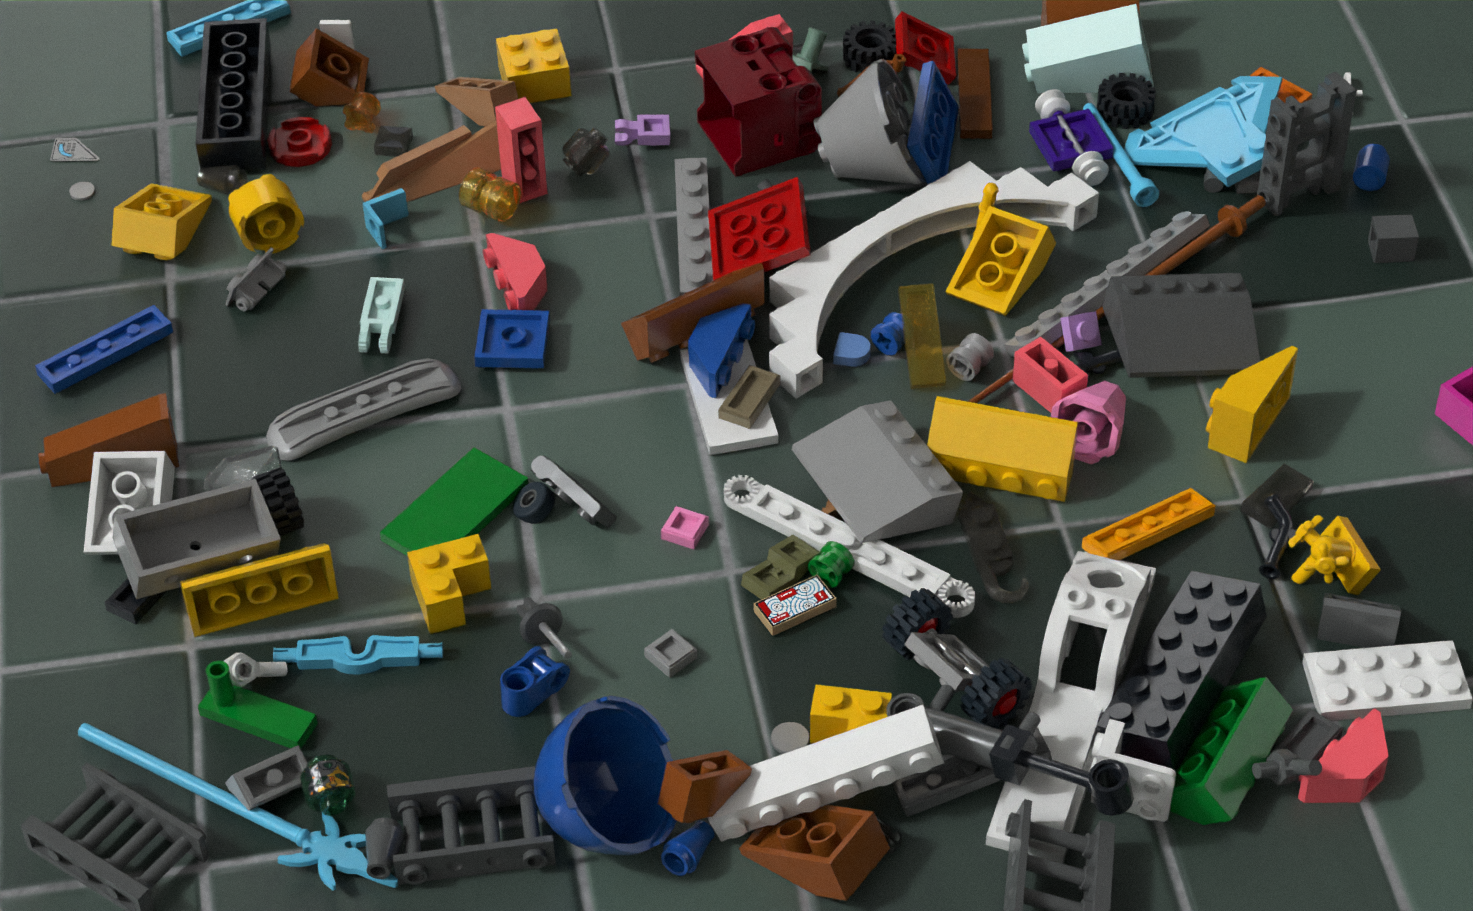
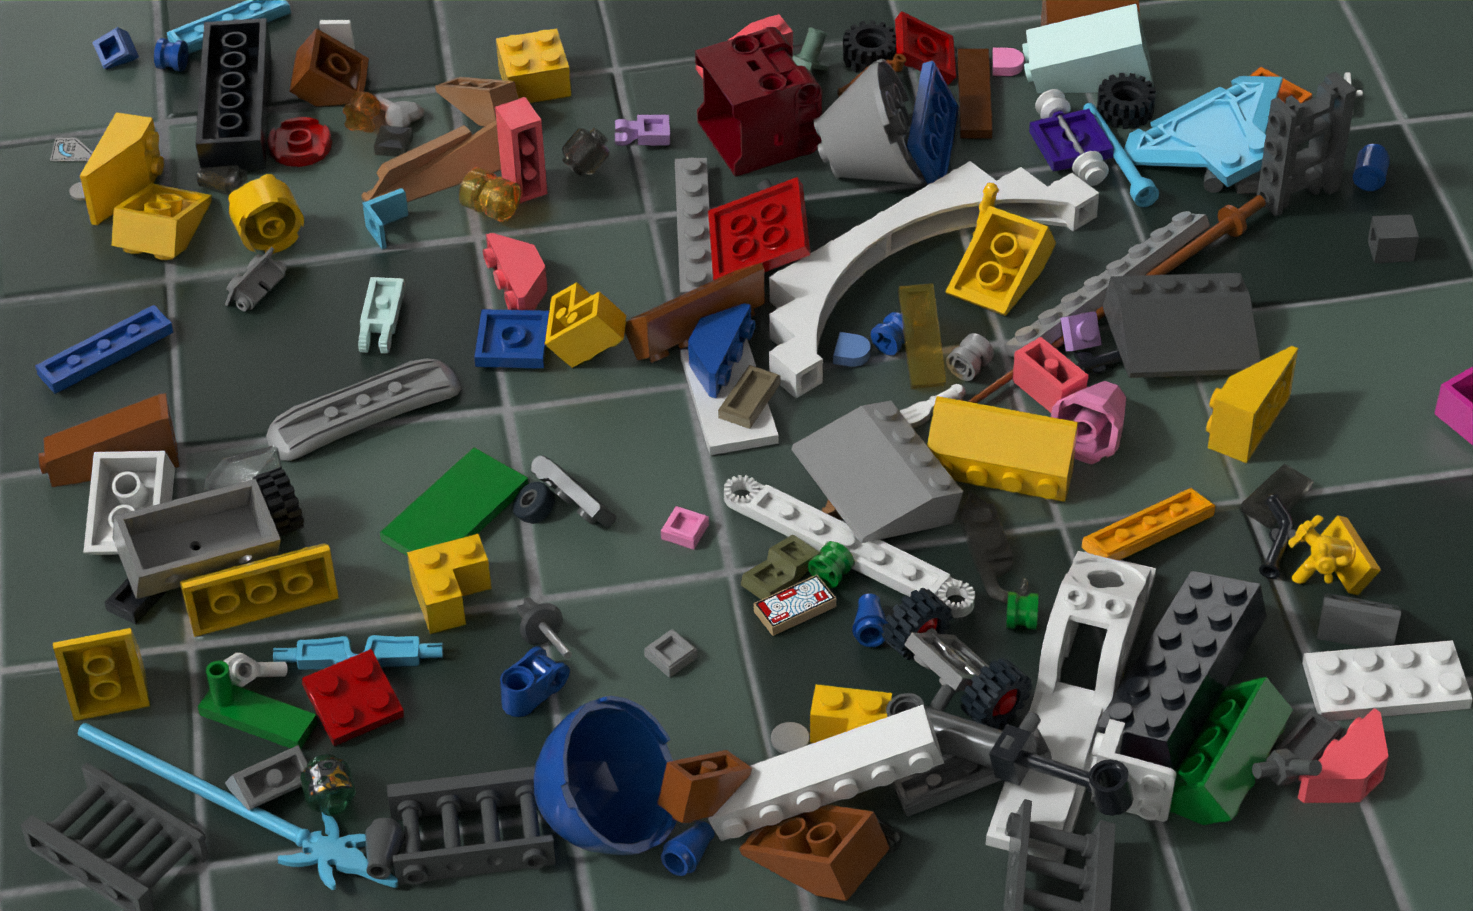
none -> yellow slope [53,628,150,721]
none -> yellow slope [80,112,164,225]
none -> blue slope [92,27,139,69]
none -> blue wheel [154,38,188,72]
none -> red plate [302,649,404,746]
none -> light grey rock [374,95,424,128]
none -> yellow brick [545,282,627,368]
none -> blue cone [852,593,888,647]
none -> white piece [900,384,966,428]
none -> bright pink tile [992,47,1024,76]
none -> green wheel [1006,591,1038,630]

